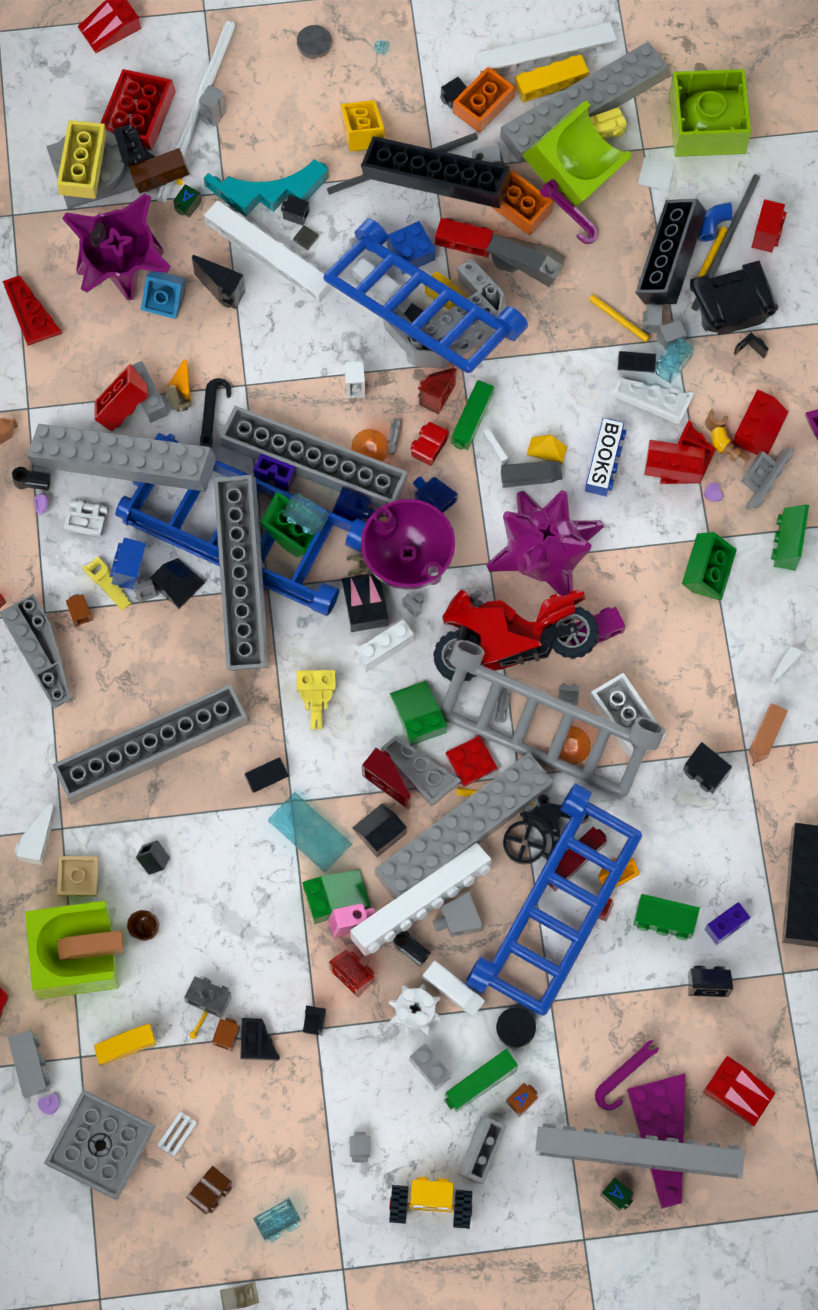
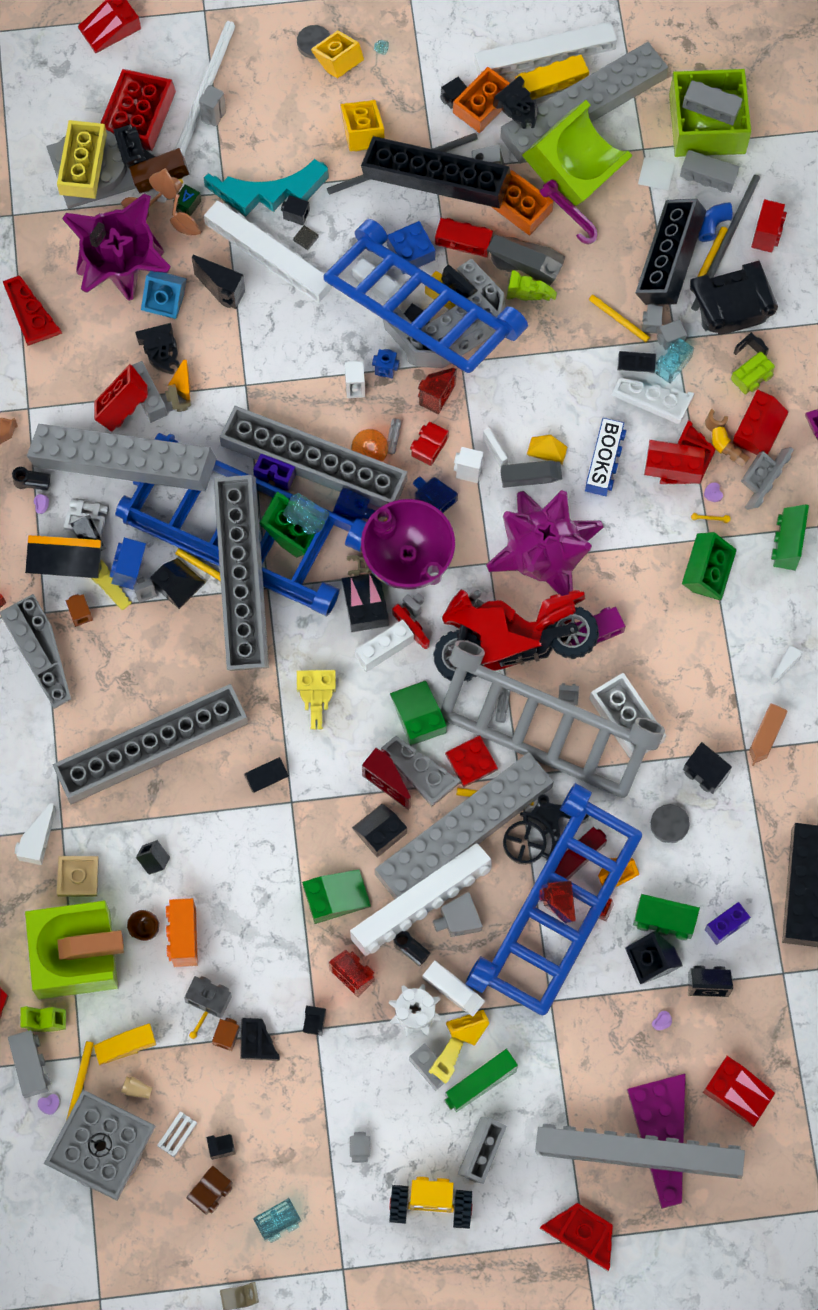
black piece [199,378,231,449] -> none
clear light blue piece [268,792,352,873] -> none
bright pink torso [328,904,376,938] -> none
green brick [451,380,494,450] -> none
black tile [496,1007,536,1048] -> none
dark orange brick [506,1083,538,1117] -> none
clear orange dish [552,726,590,764] -> none
light yellow brick [589,107,627,141] -> none
magenta piece [595,1040,659,1111] -> none
dark green brick [600,1178,634,1211] -> none
none -> lime brick [20,1006,66,1032]
none -> black slope [25,535,102,579]
none -> yellow bar [66,1041,94,1121]
none -> hinge [70,515,106,551]
none -> nougat plant [121,168,202,235]
none -> tan cone [121,1076,152,1099]
none -> black piece [135,323,180,374]
none -> orange brick [166,898,198,967]
none -> yellow bar [175,548,221,581]
none -> black panel [206,1134,236,1160]
none -> yellow slope [311,30,364,79]
none -> blue brick [372,349,400,379]
none -> red hinge [392,604,430,649]
none -> light yellow piece [428,1037,464,1084]
none -> black wing [441,265,475,298]
none -> yellow slope [446,1010,489,1046]
none -> white brick [454,447,484,483]
none -> black piece [493,76,538,129]
none -> lime piece [506,270,557,301]
none -> clear red slope [539,881,576,924]
none -> red wing [540,1203,613,1271]
none -> black slope [625,931,683,984]
none -> flat silver tile [650,804,690,843]
none -> lavender piece [652,1011,672,1030]
none -> light grey brick [680,150,740,193]
none -> light grey brick [682,81,743,126]
none -> yellow hinge [691,513,730,523]
none -> lime brick [731,352,775,394]

